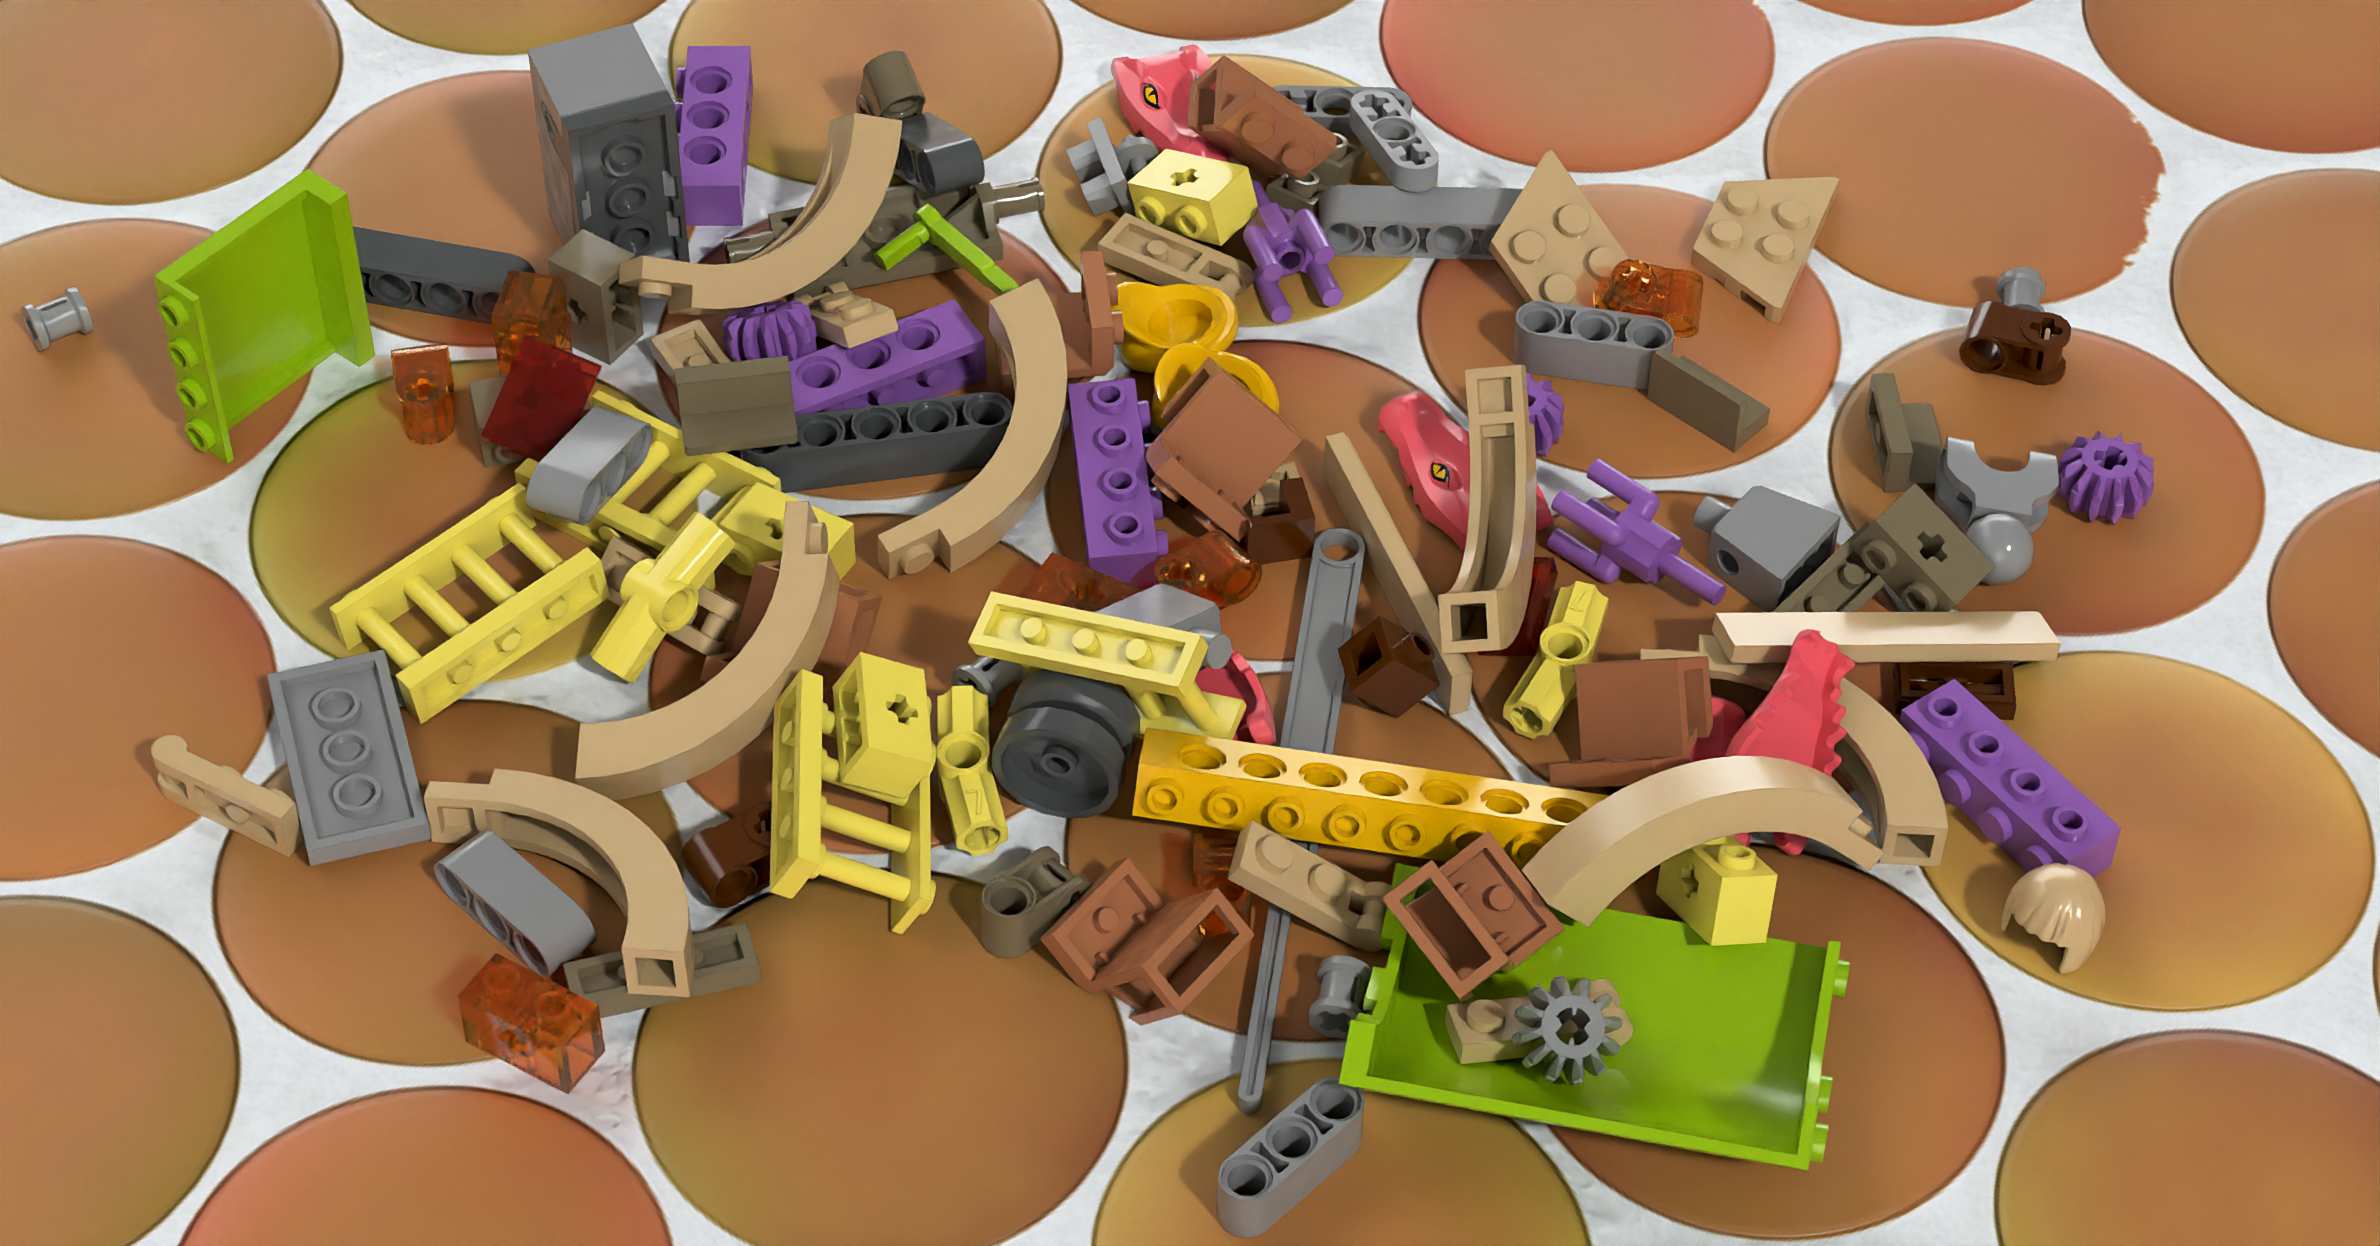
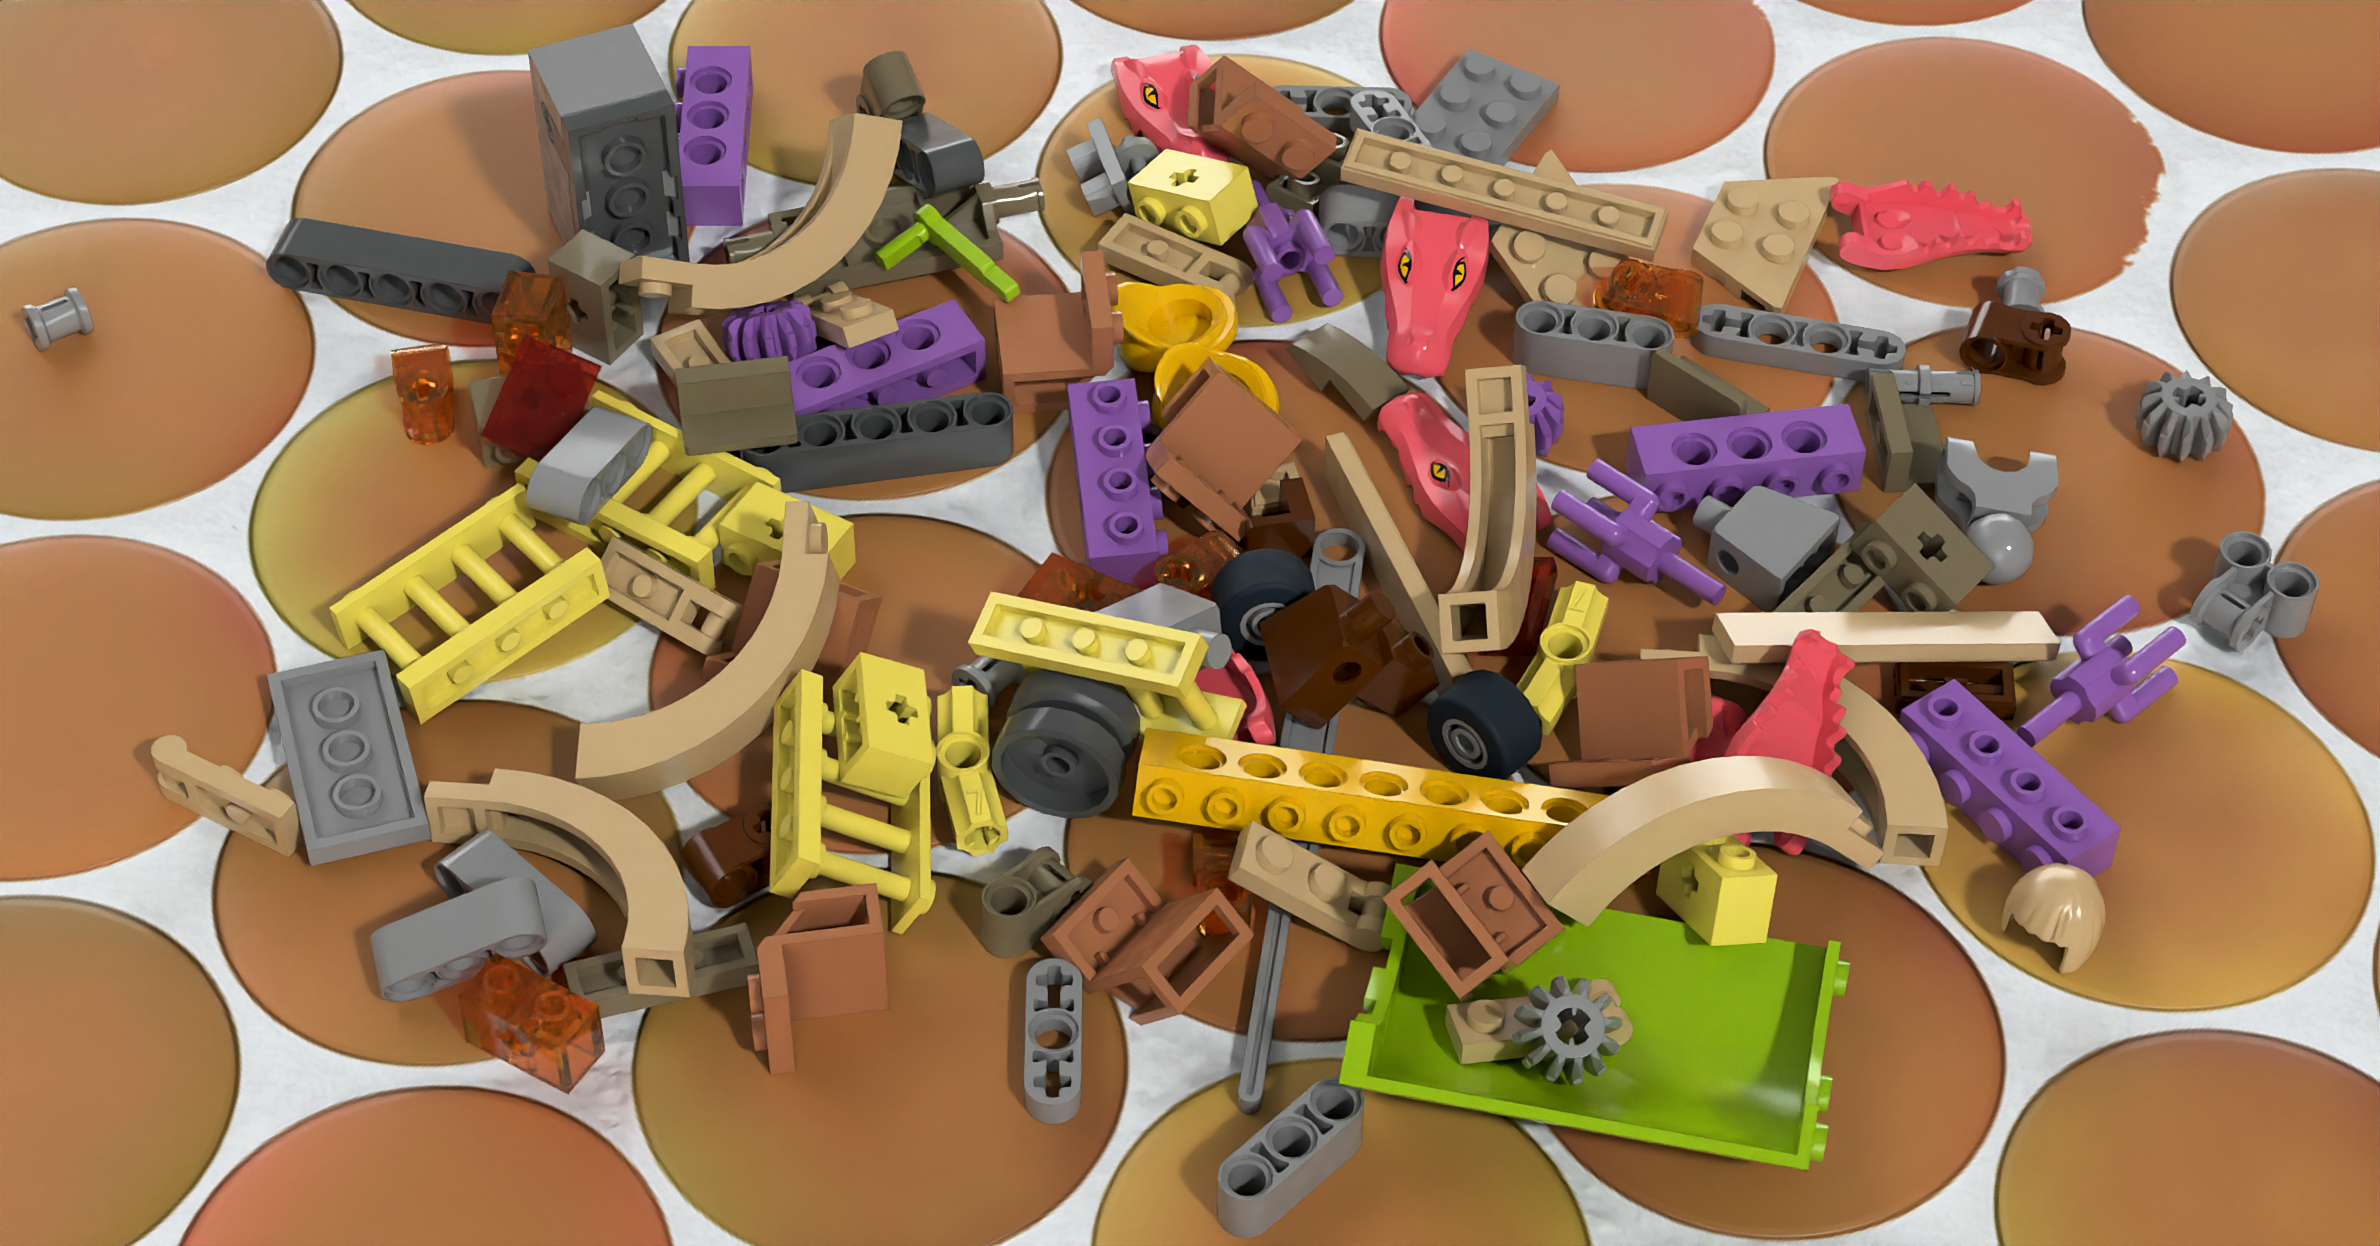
lime panel [154,169,375,464] -> none
light yellow piece [590,512,736,684] -> none
tan arch [877,278,1068,580] -> none
light grey bush [1308,955,1372,1039] -> none
medium lavender gear [2058,430,2155,525] -> none
none -> light grey beam [370,877,548,1002]
none -> nougat piece [747,883,889,1075]
none -> light grey beam [1024,958,1083,1124]
none -> black wheel [1211,548,1315,661]
none -> reddish brown torso [1259,584,1396,730]
none -> dark tan slope [1286,323,1410,421]
none -> tan tile [1340,128,1669,262]
none -> coral animal [1380,196,1490,379]
none -> light grey plate [1411,49,1560,166]
none -> black wheel [1426,669,1542,780]
none -> medium lavender brick [1626,404,1866,513]
none -> light grey beam [1691,304,1906,382]
none -> coral animal [1830,178,2033,270]
none -> light grey pin [1865,365,1981,406]
none -> medium lavender plant [2017,595,2186,747]
none -> light grey gear [2135,370,2233,463]
none -> light grey piece [2189,531,2319,652]

